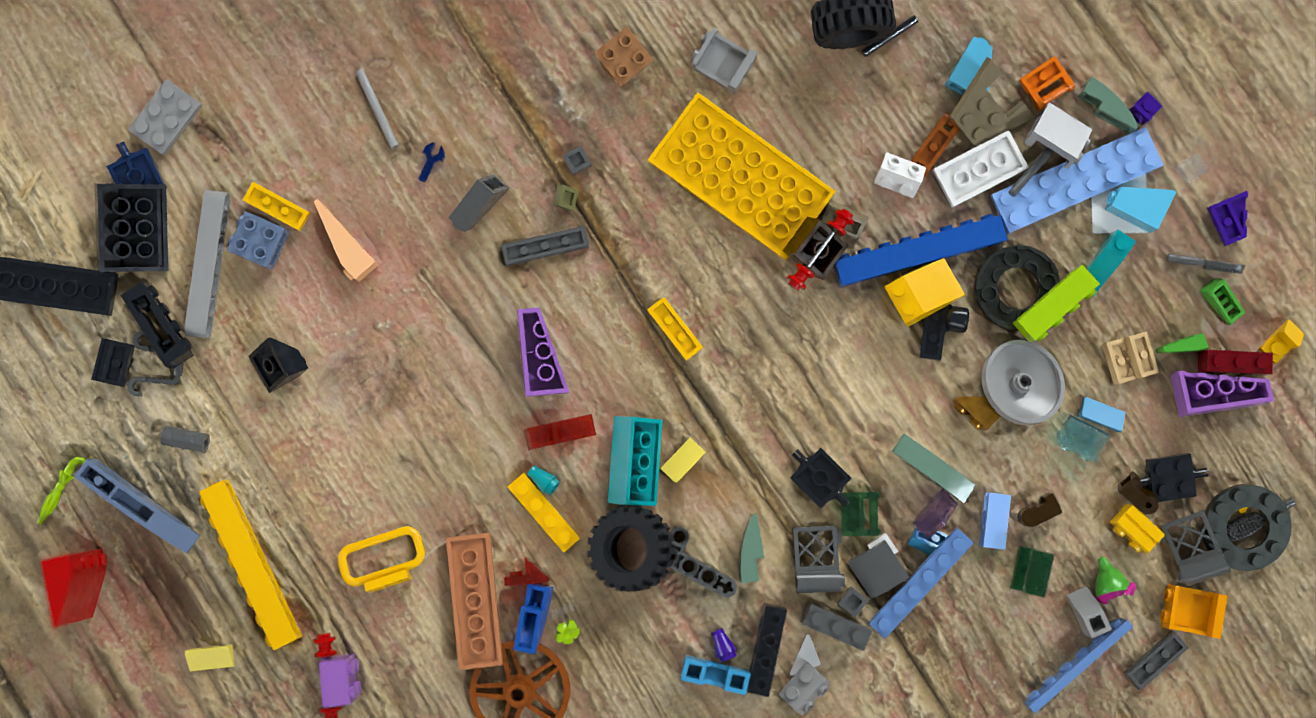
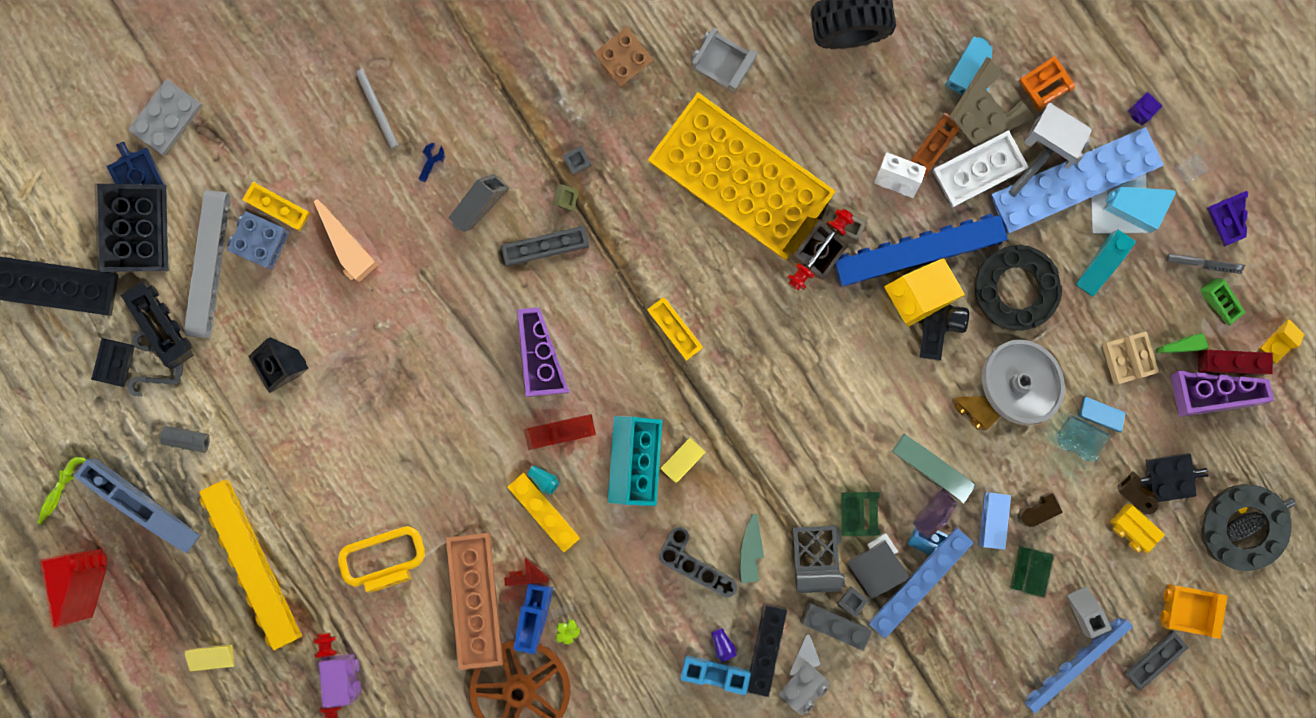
black tyre [587,507,676,592] -> none
black plate [790,448,852,509] -> none
black bar [862,15,918,57] -> none
lime brick [1013,264,1099,343] -> none
sand green slope [1077,77,1138,134] -> none
bright green hat [1094,557,1136,604] -> none
dark grey piece [1161,510,1231,587] -> none

